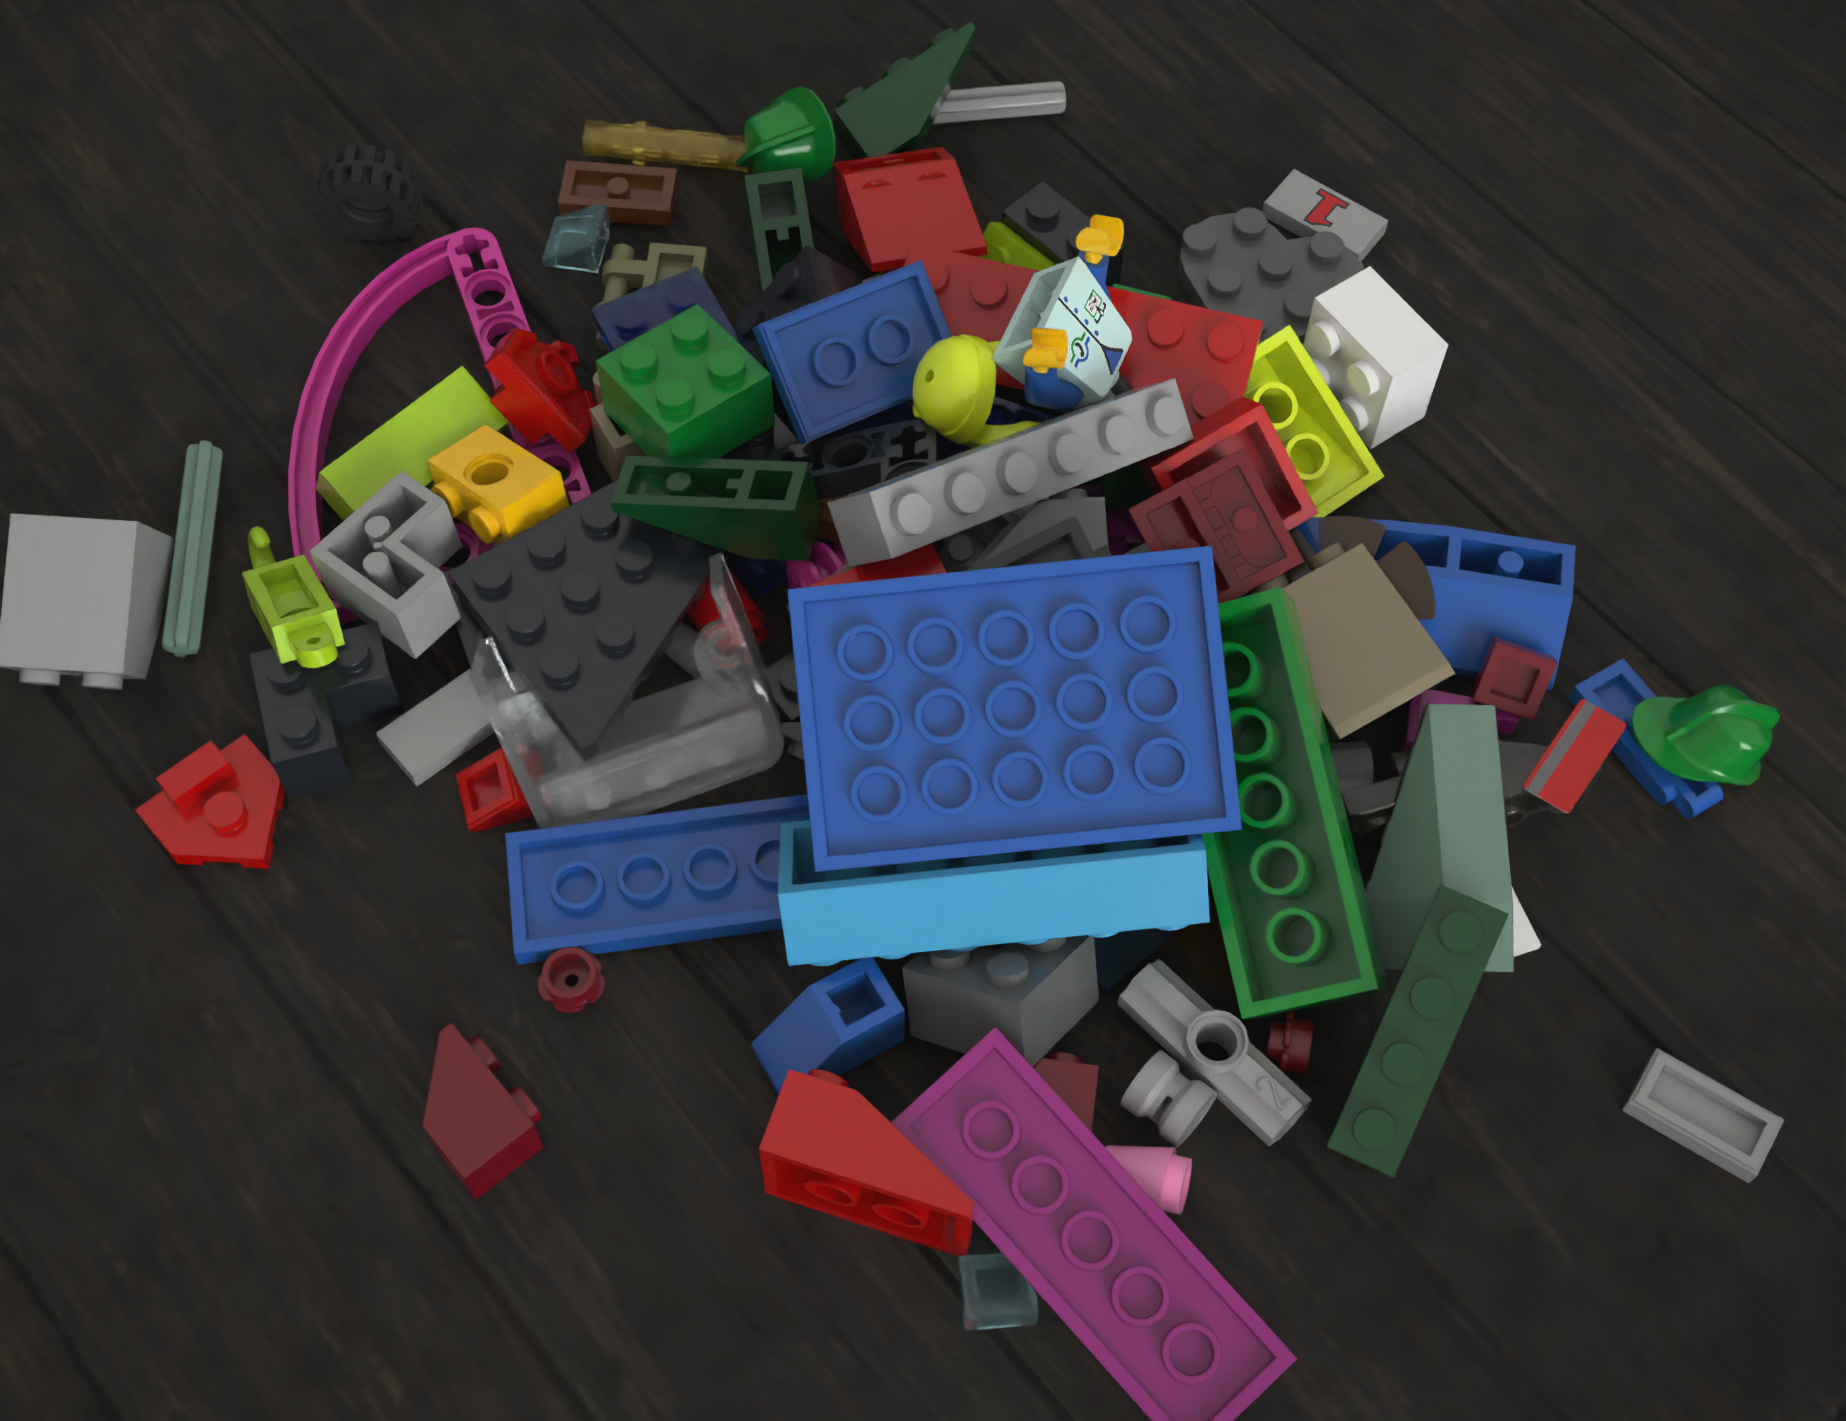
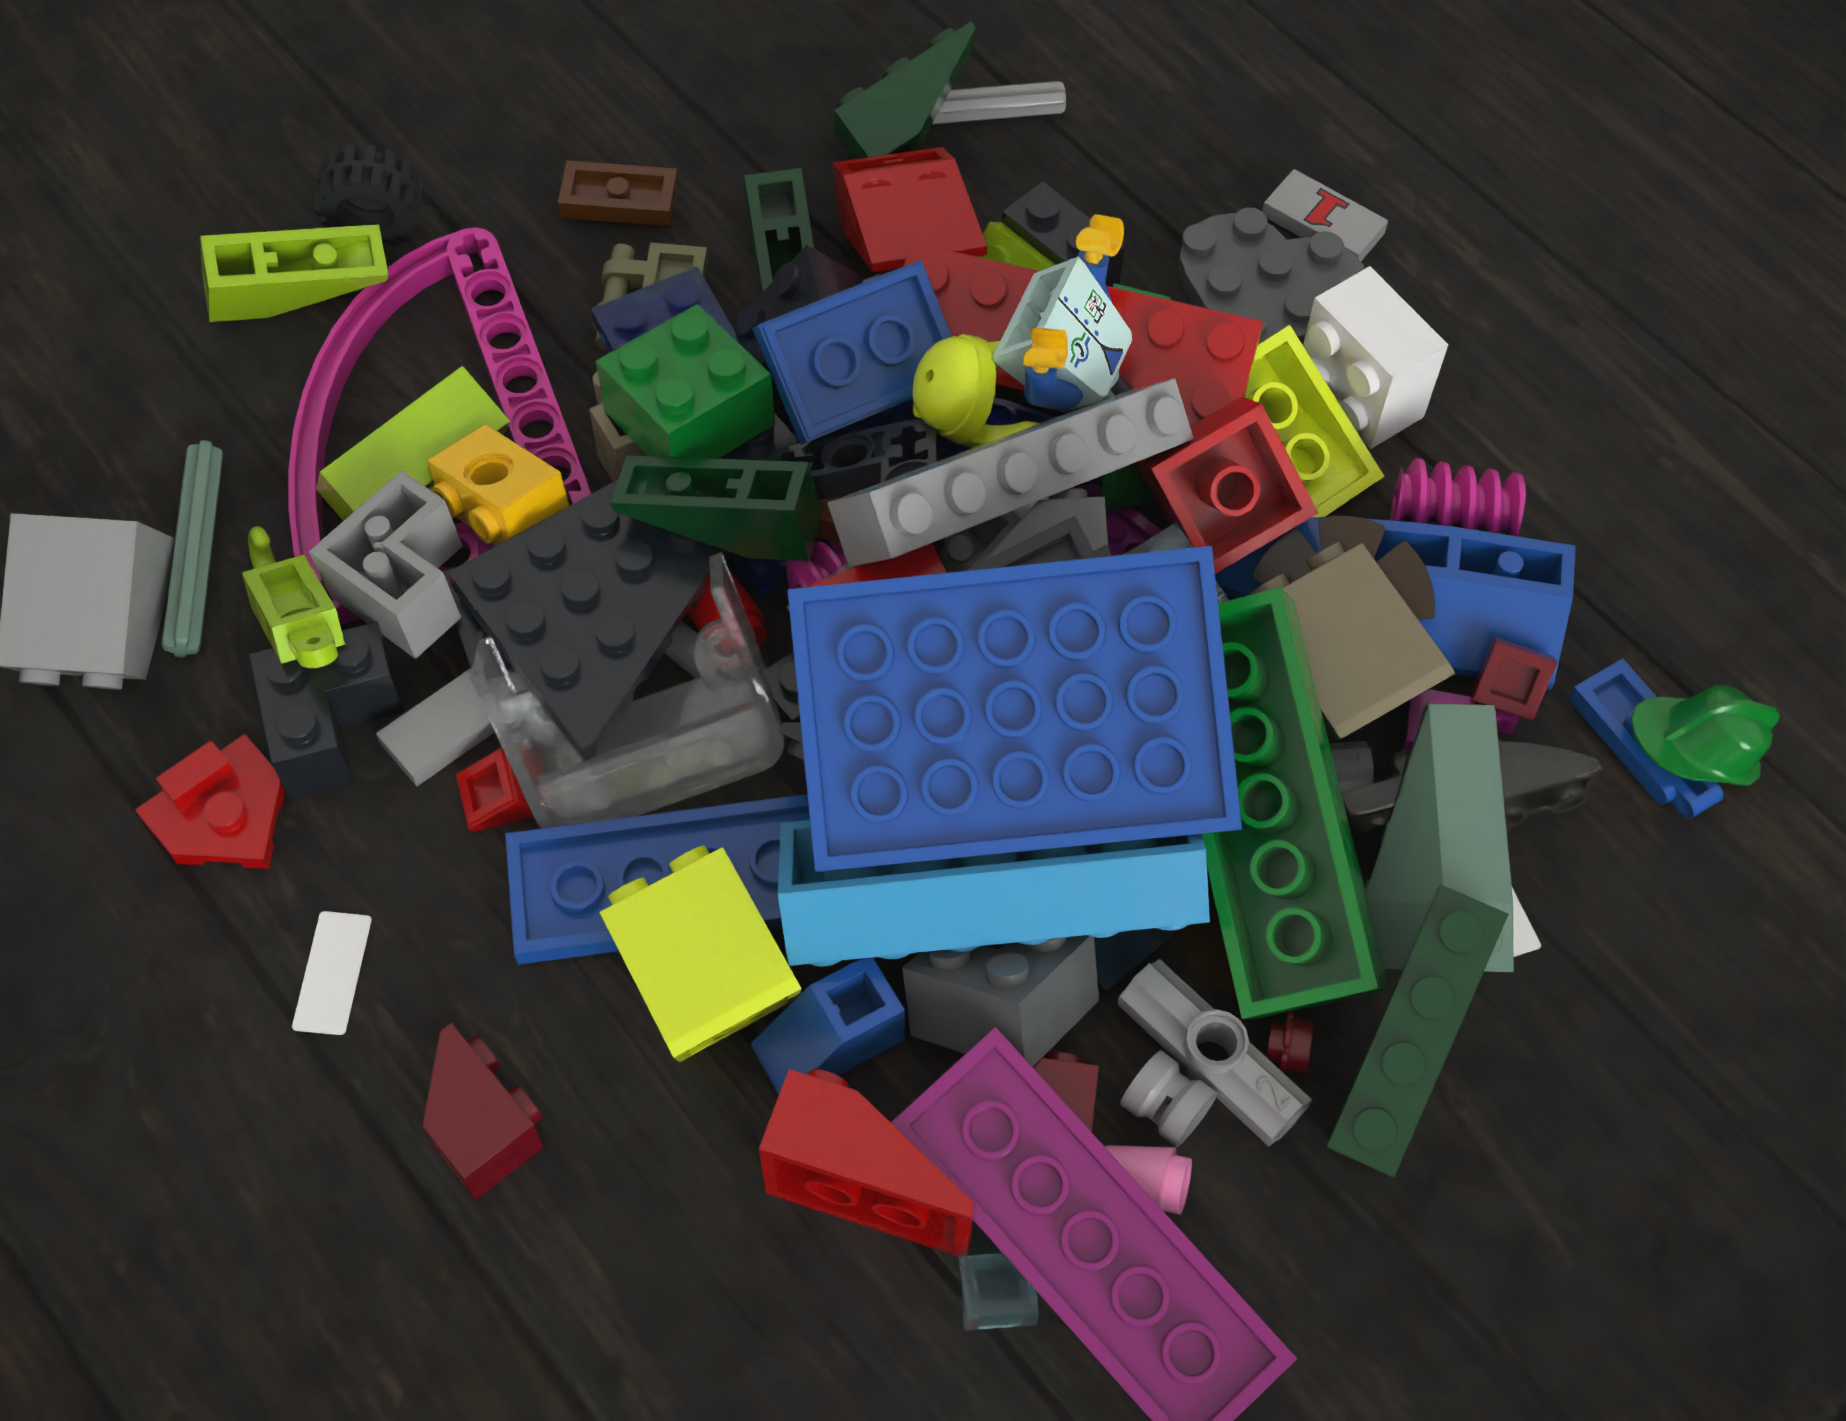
red plate [484,327,596,454] -> none
dark red plate [538,947,605,1013] -> none
clear light blue slope [542,204,610,273] -> none
clear yellow pin [583,119,750,172] -> none
green piece [736,86,836,187] -> none
dark red slope [1128,448,1304,604] -> none
red sticker [1523,699,1626,813] -> none
light grey tile [1622,1048,1784,1183] -> none
none -> lime slope [200,224,388,322]
none -> white sticker [292,911,372,1035]
none -> neon yellow slope [599,845,801,1062]
none -> dark pink piece [1390,458,1526,537]

